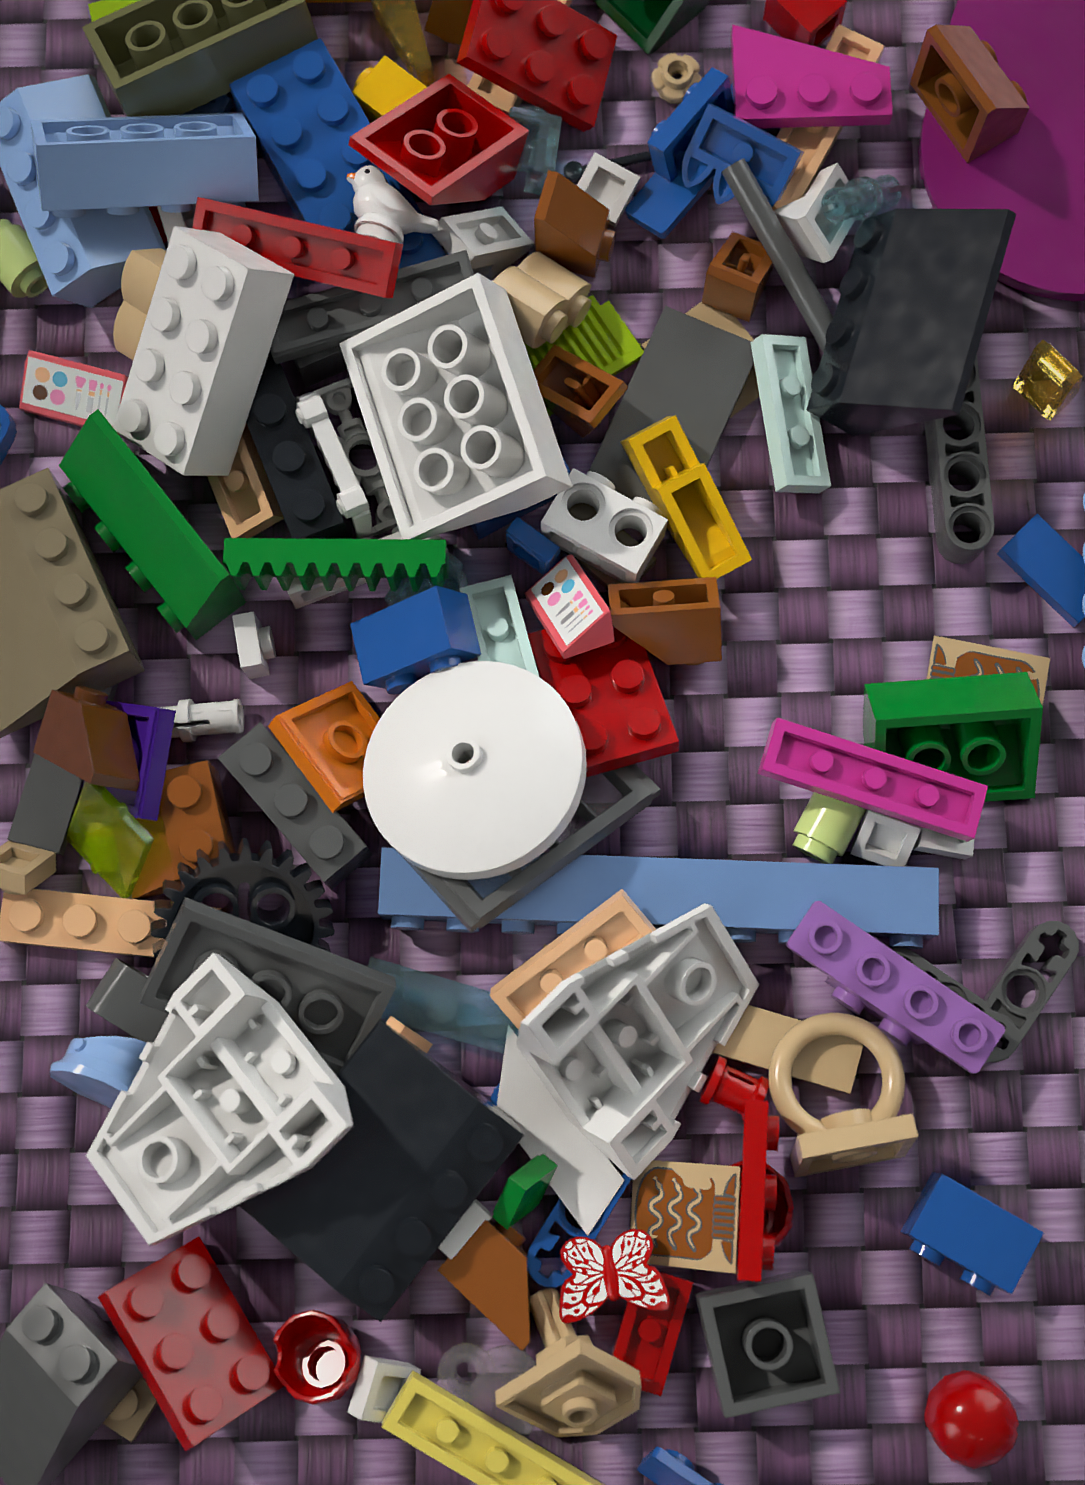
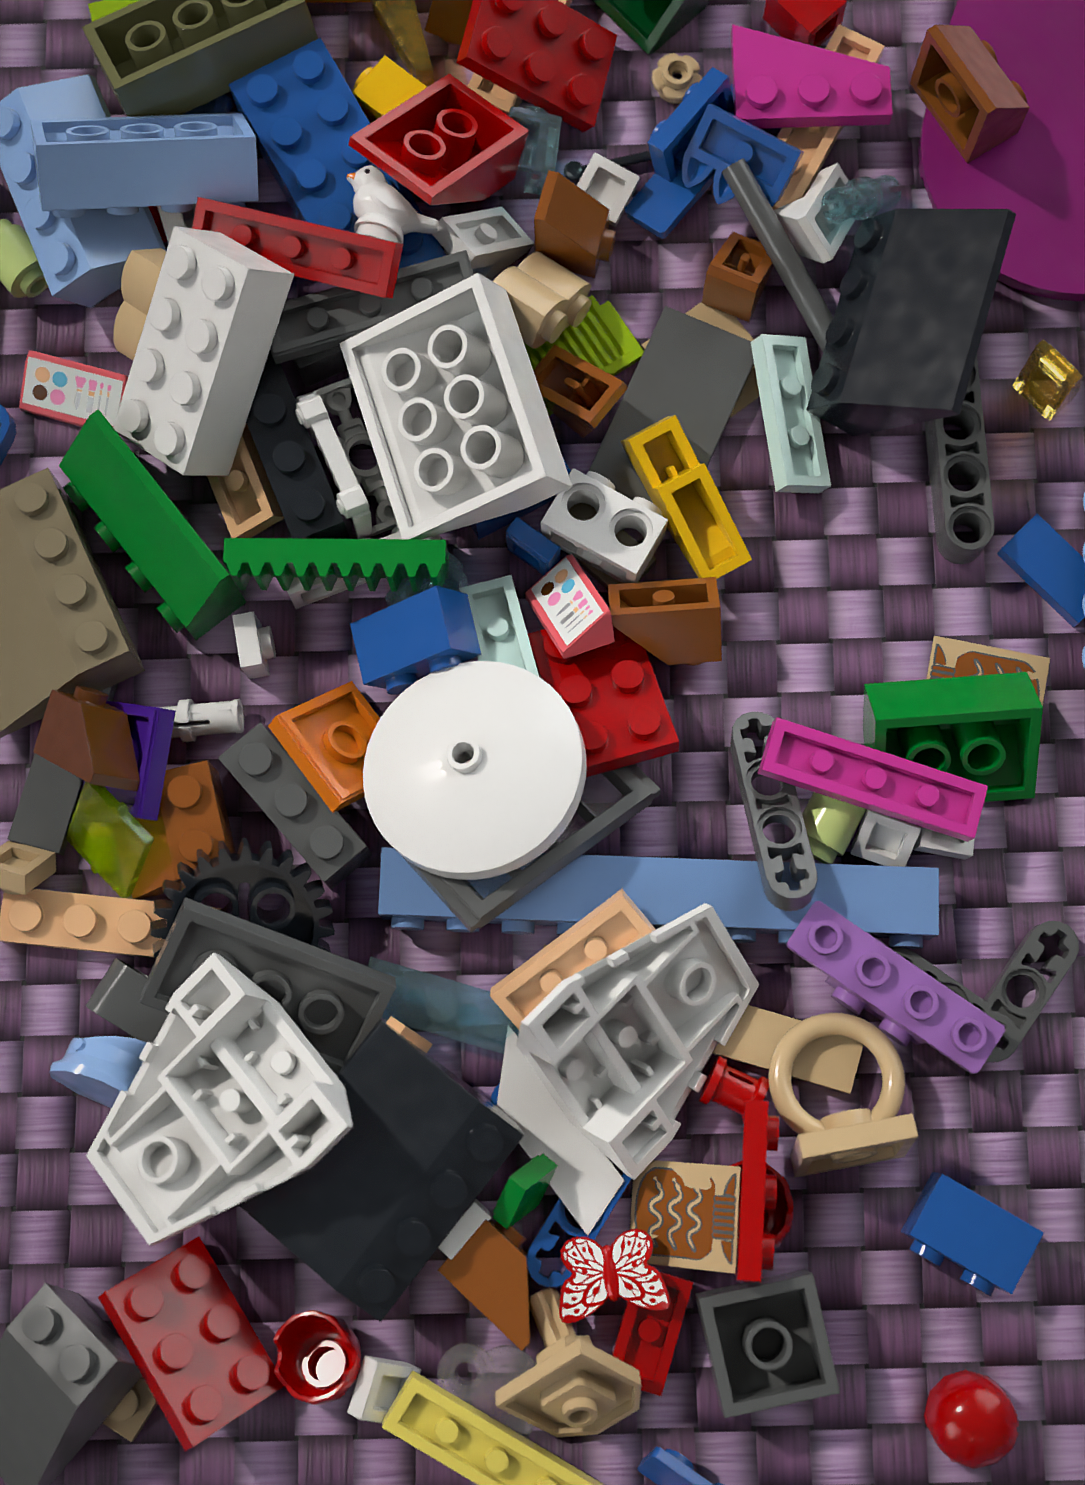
none -> dark grey beam [730,711,817,911]

